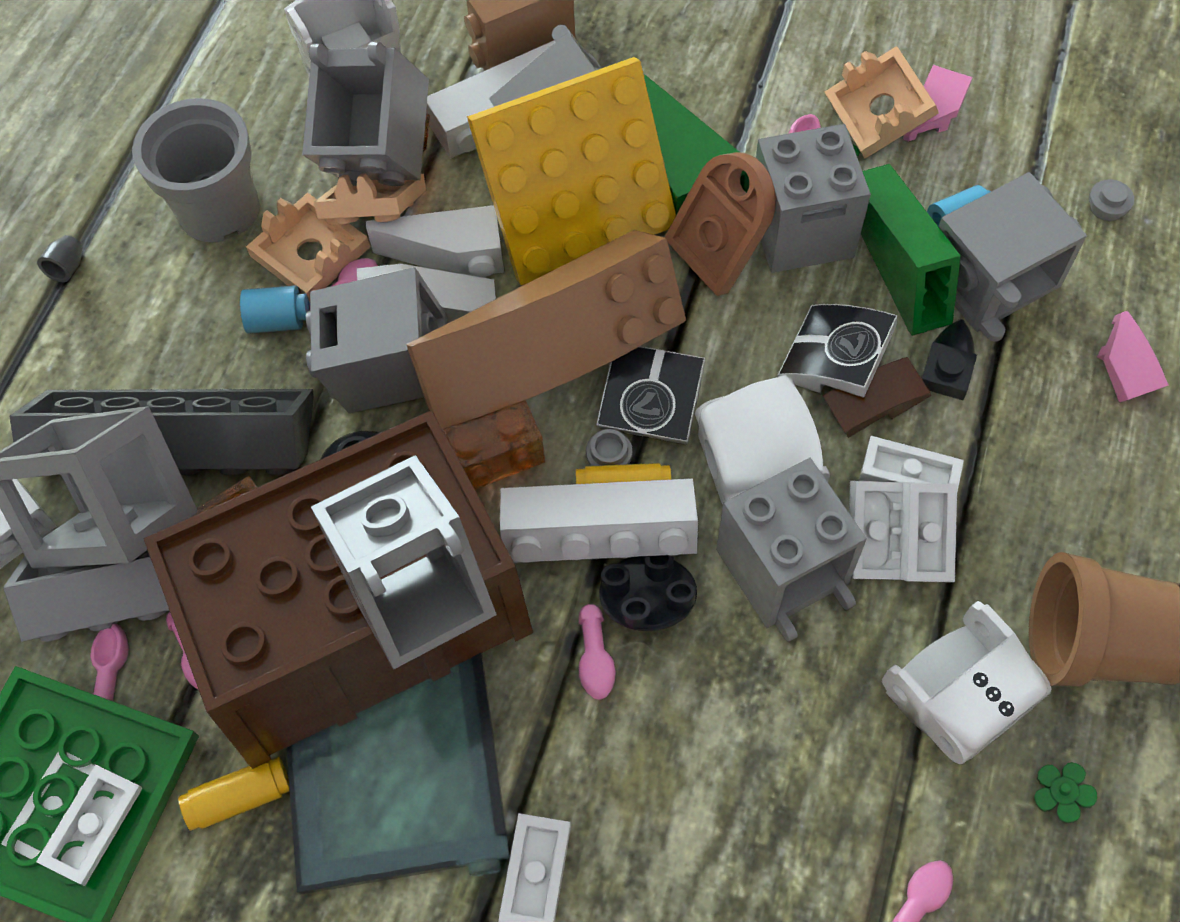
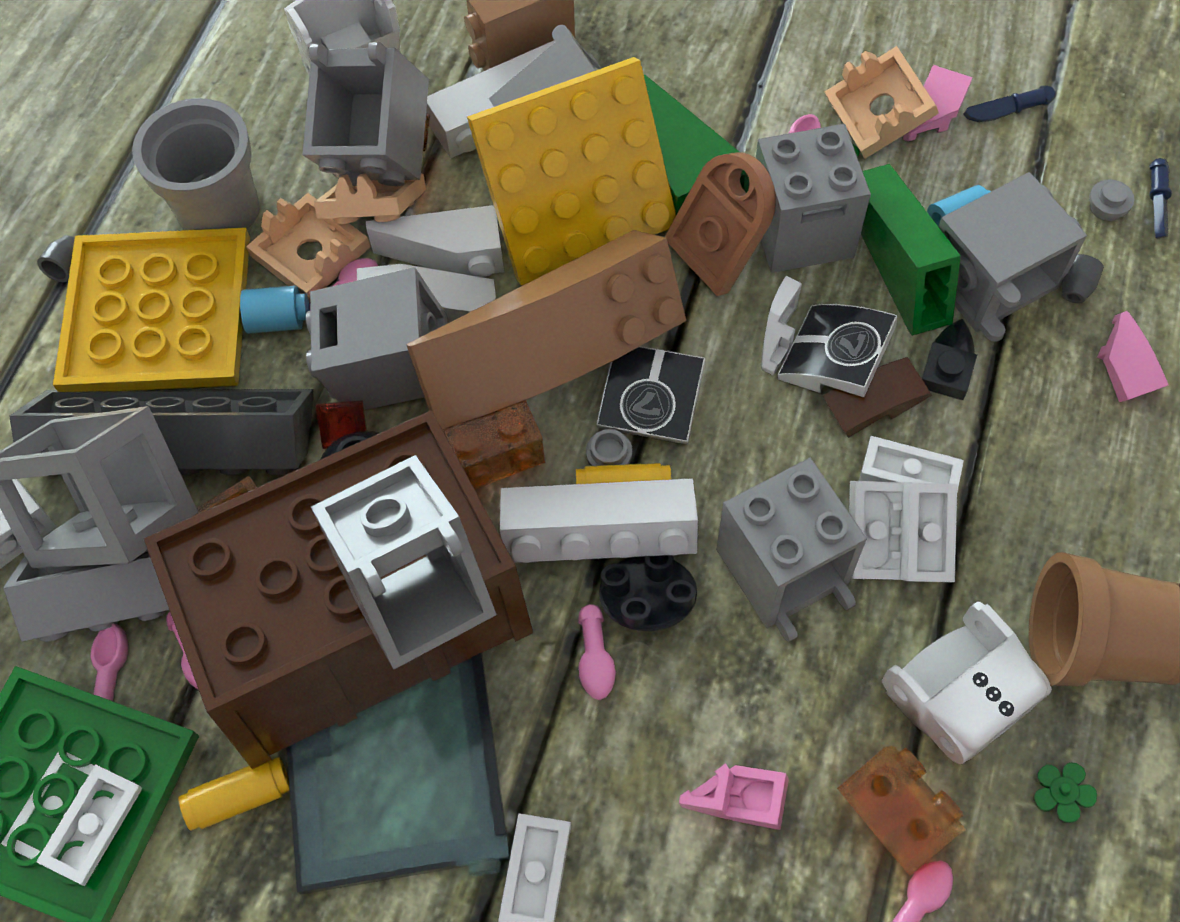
white piece [695,375,830,504] -> none
none -> yellow plate [53,228,250,392]
none -> clear red slope [316,400,367,449]
none -> bright pink slope [679,763,789,830]
none -> white slope [761,276,802,375]
none -> clear orange brick [837,746,966,876]
none -> dark blue piece [963,85,1056,122]
none -> dark grey hose [1062,254,1104,303]
none -> dark blue piece [1149,158,1172,239]

